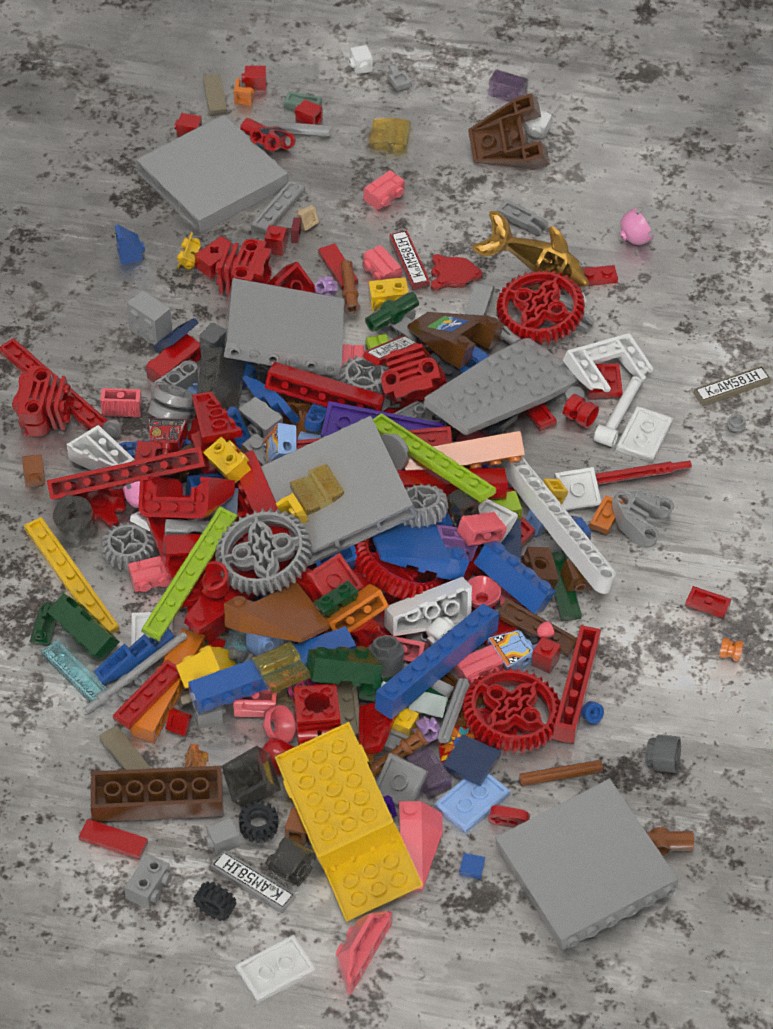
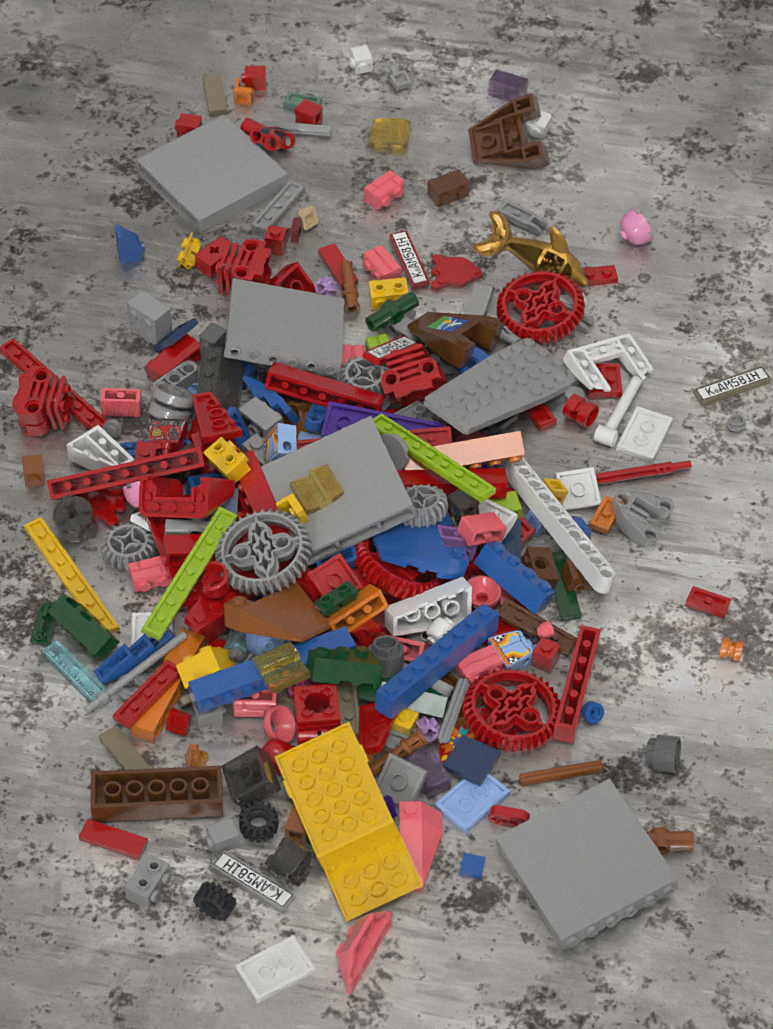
none -> reddish brown brick [427,169,470,207]

